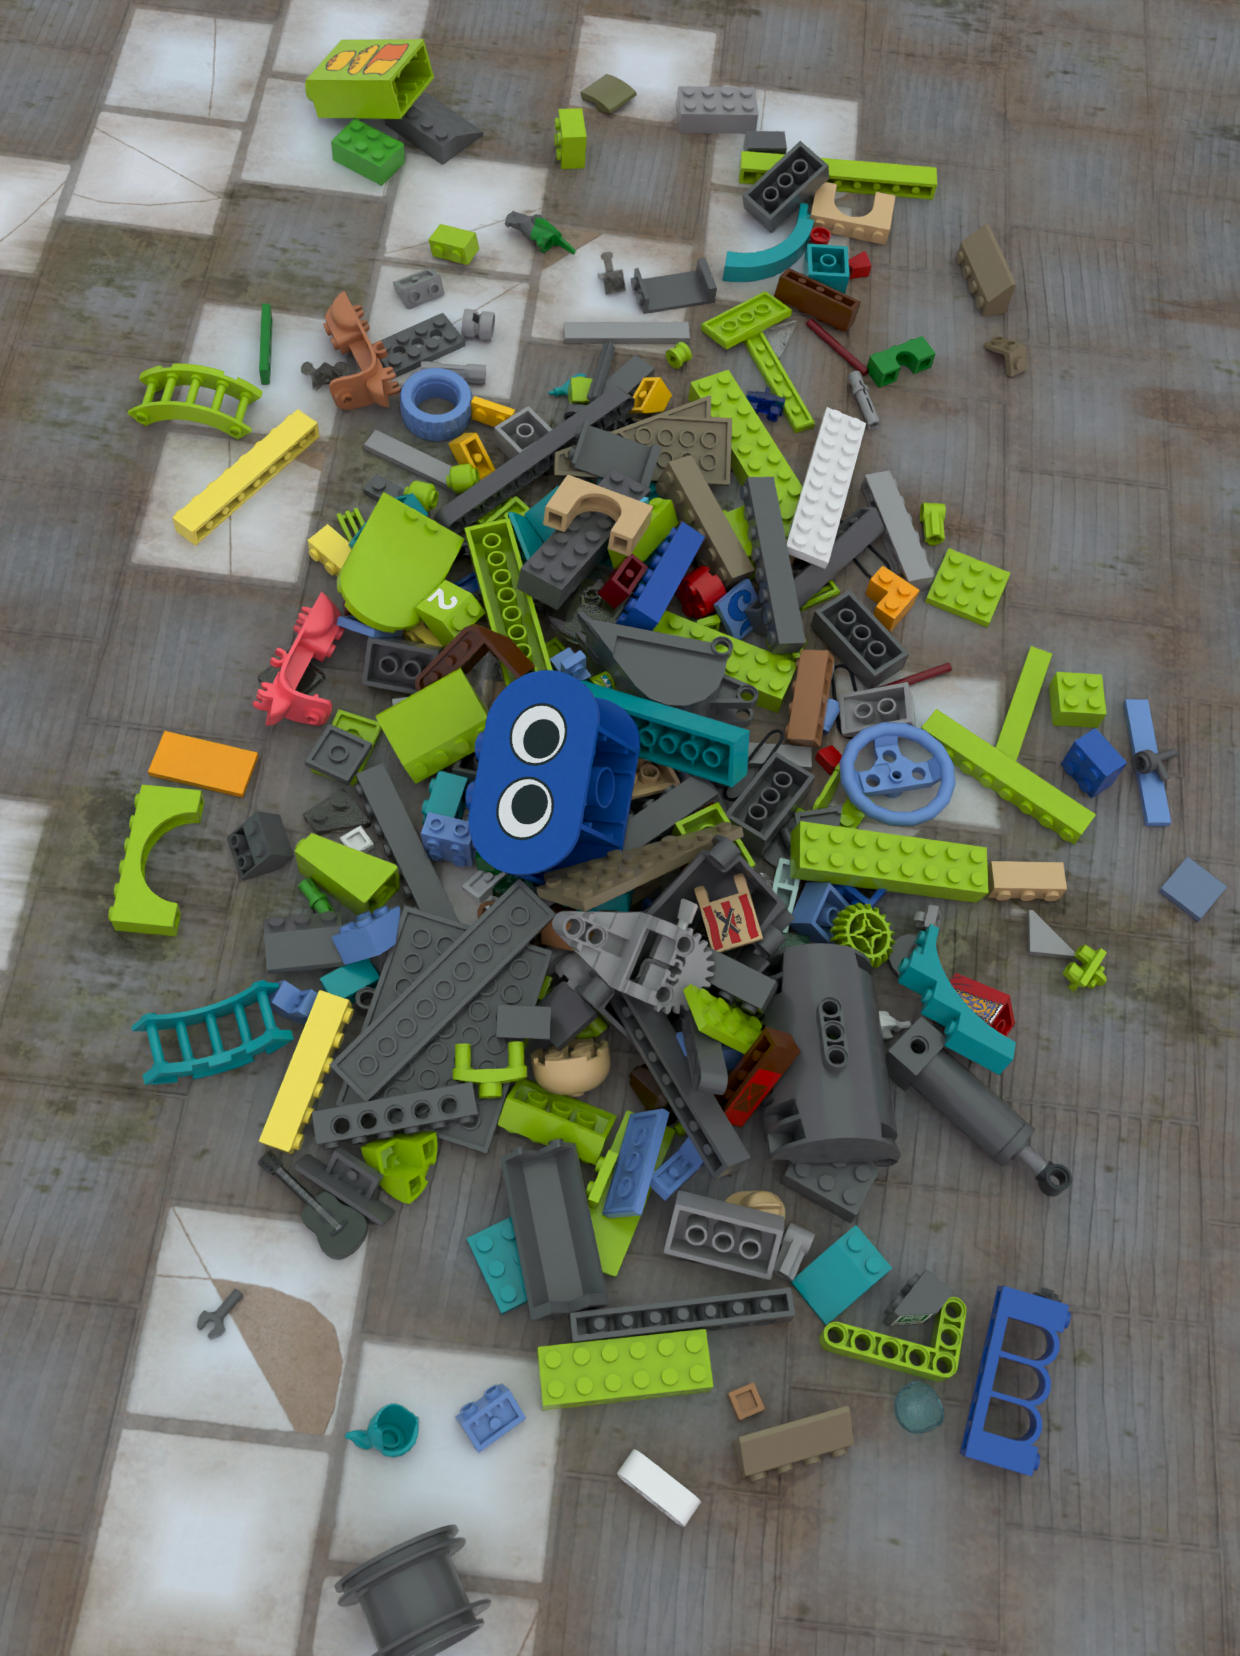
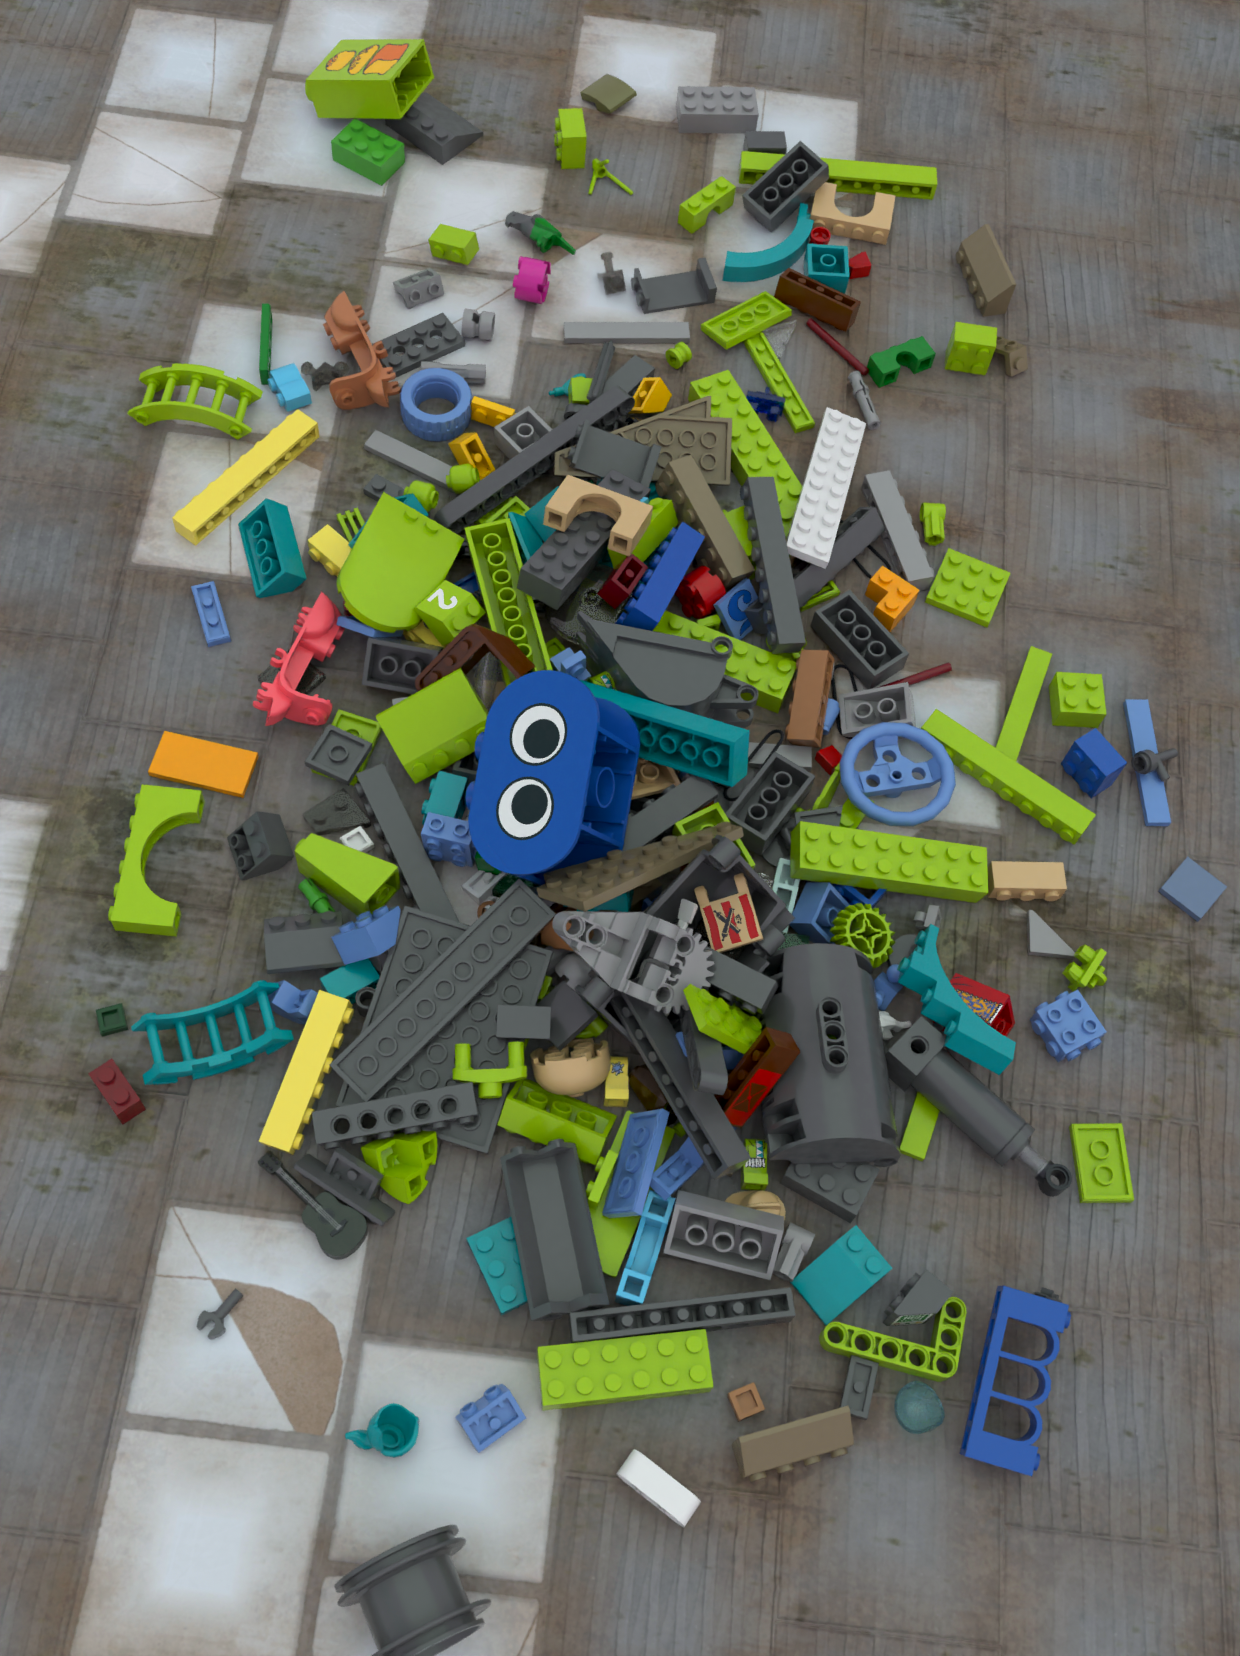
none -> dark red brick [88,1058,146,1125]
none -> dark green tile [96,1003,128,1037]
none -> medium blue tile [191,581,231,647]
none -> teal slope [238,498,307,598]
none -> medium azure brick [268,363,312,412]
none -> dark pink brick [513,256,551,304]
none -> lime plant [588,159,633,195]
none -> light yellow leg [603,1056,629,1107]
none -> medium azure arch [615,1190,676,1306]
none -> lime arch [678,176,736,234]
none -> lime leg [741,1138,768,1191]
none -> dark grey plate [839,1355,879,1420]
none -> medium blue piece [874,964,903,1011]
none -> lime tile [899,1091,939,1162]
none -> lime brick [945,322,997,375]
none -> medium blue brick [1030,990,1107,1062]
none -> lime tile [1069,1123,1134,1203]

